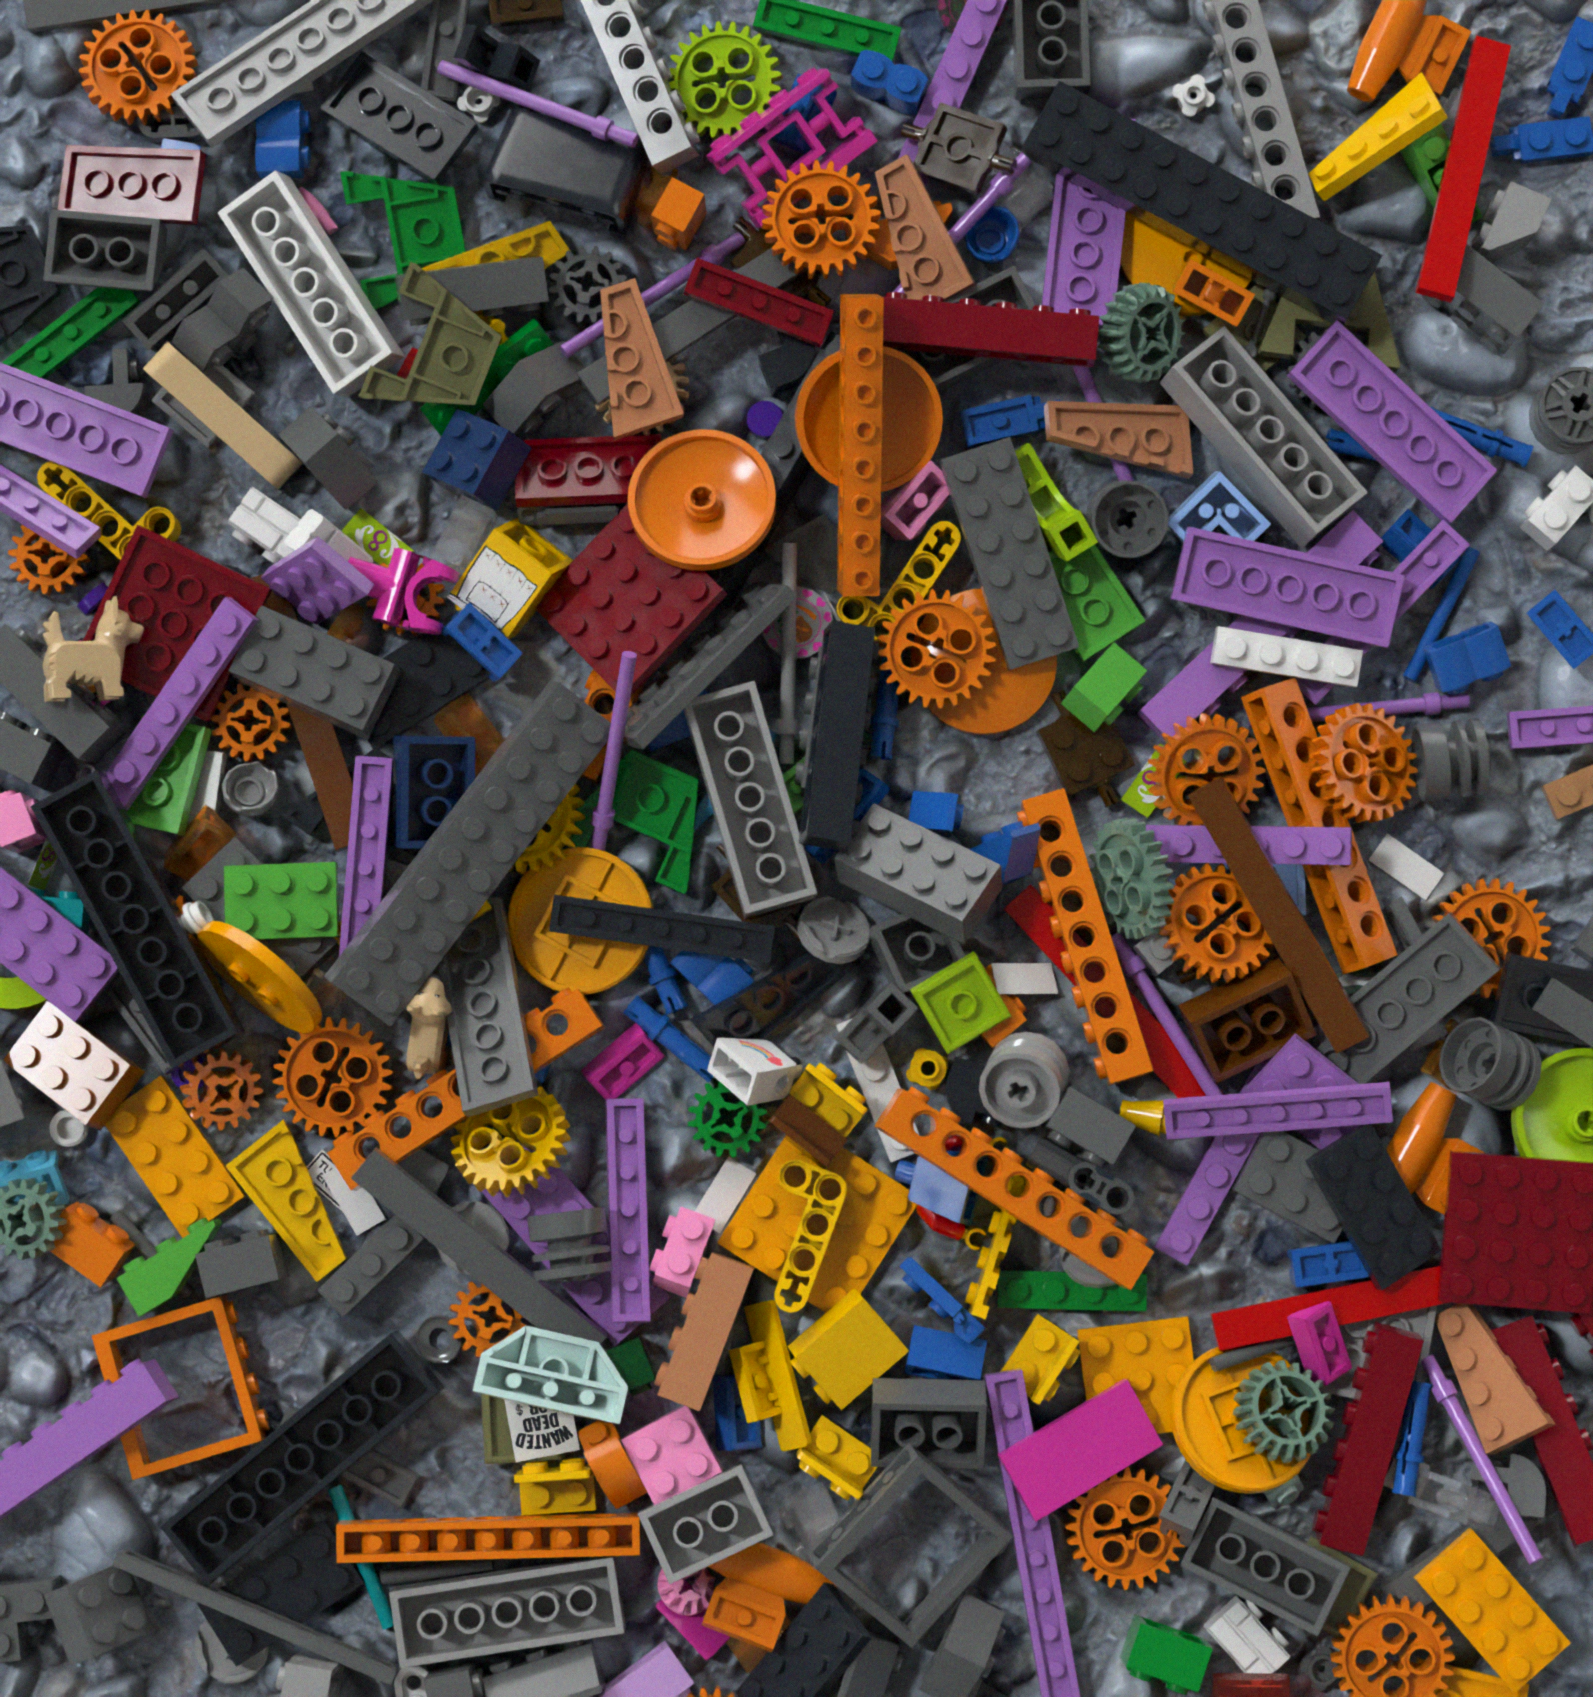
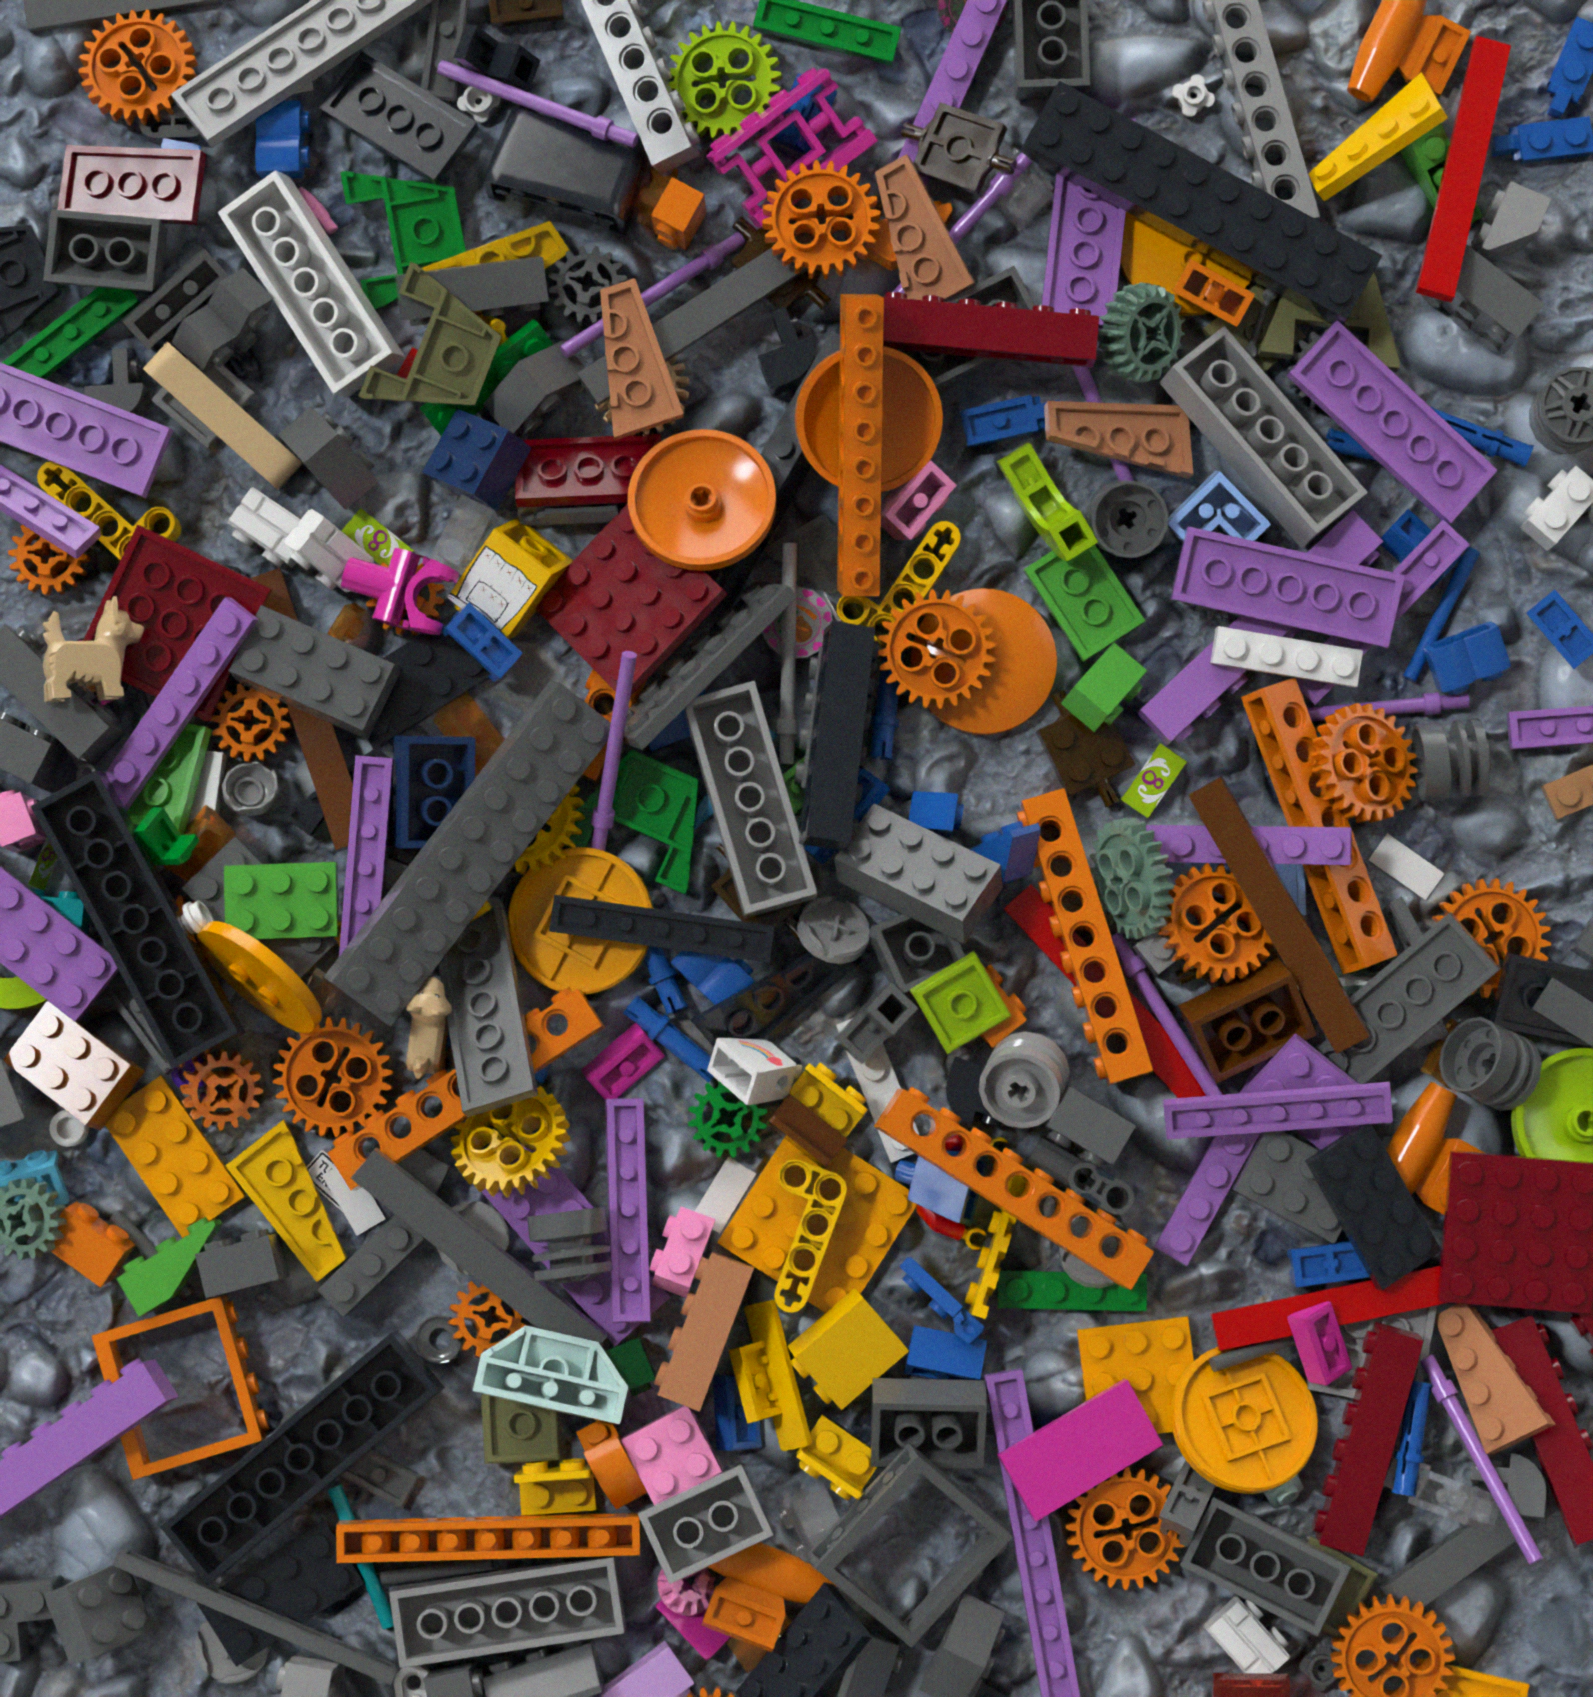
dark purple tile [77,582,108,616] -> none
medium lavender plate [261,536,374,625] -> none
white sticker [504,1400,580,1462] -> none
dark red plate [683,258,834,347] -> none
dark purple tile [747,401,783,439] -> none
blue brick [851,50,928,115] -> none
yellow brick [906,1048,948,1090] -> none
dark grey plate [939,437,1079,671] -> none
blue hair [964,205,1020,264] -> none
white sticker [991,963,1058,994] -> none
yellow bracket [1000,1314,1081,1405] -> none
yellow cone [1119,1100,1166,1137] -> none
green brick [1120,1614,1213,1695] -> none
orange gear [1146,713,1266,825] -> none
sand green gear [1232,1360,1335,1463] -> none
light orange plate [1413,1528,1571,1693] -> none
none -> green bracket [133,807,200,865]

